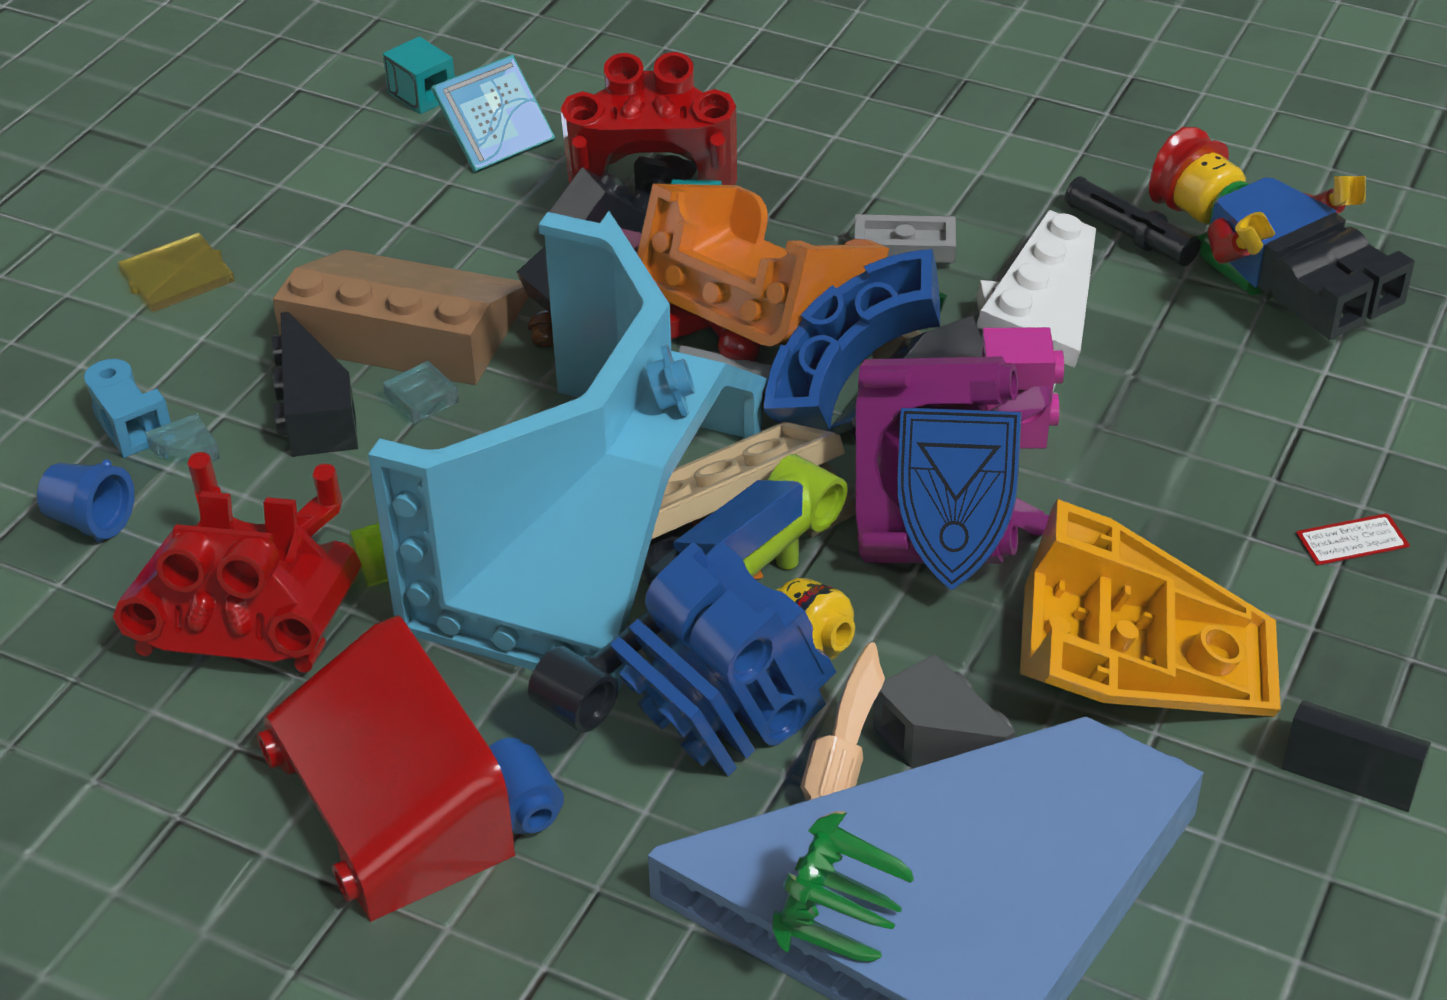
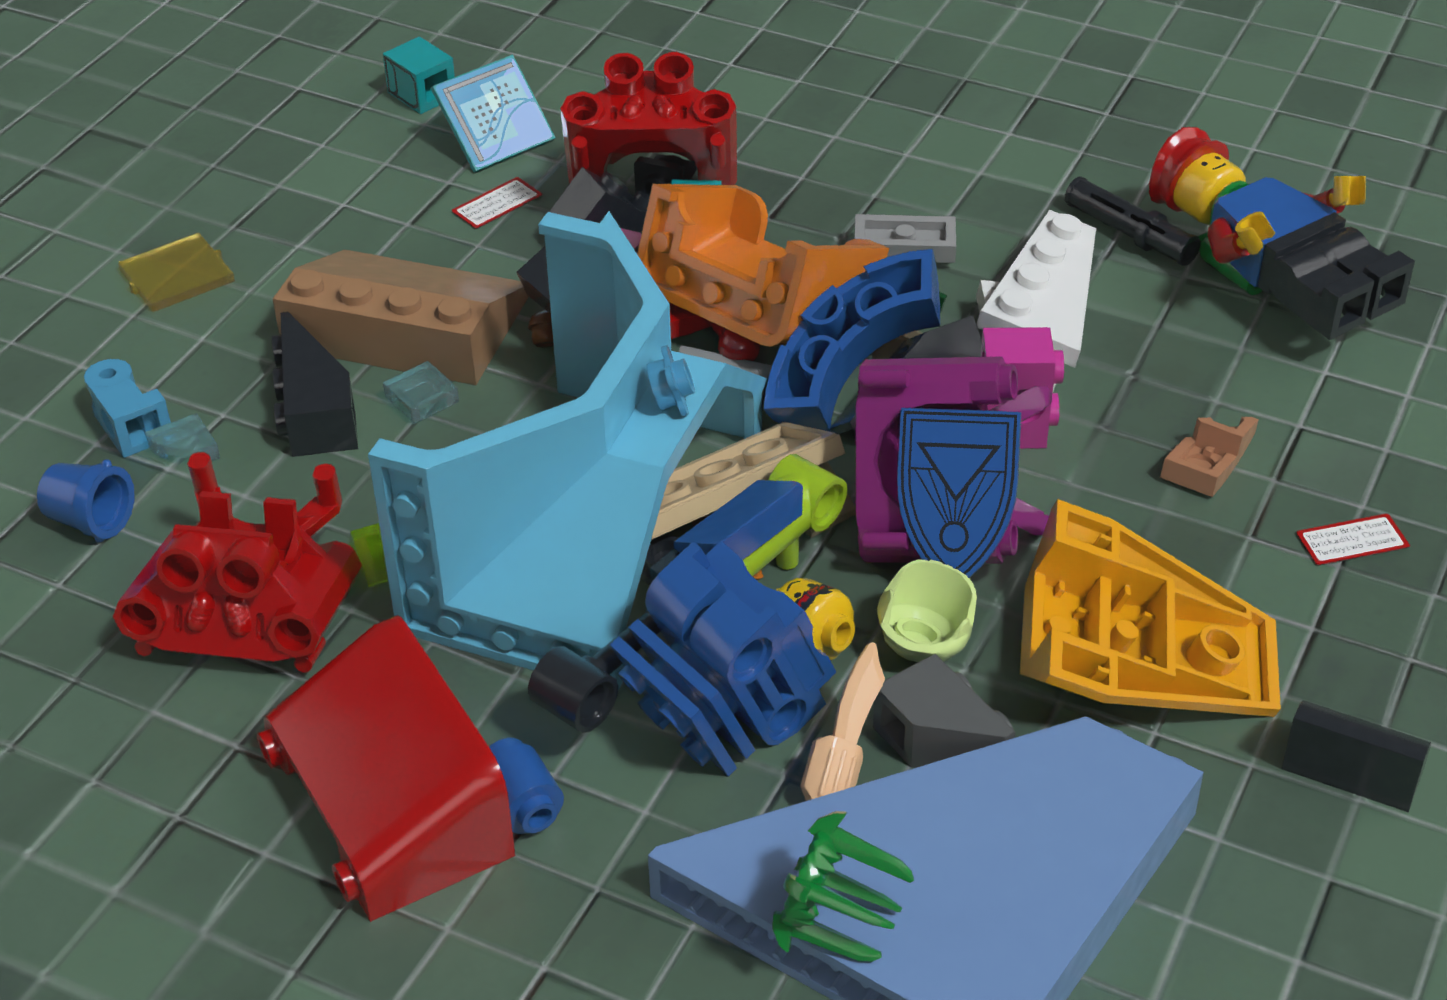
none -> white sticker [451,177,543,229]
none -> yellowish green hair [877,559,977,662]
none -> nougat slope [1160,417,1259,497]

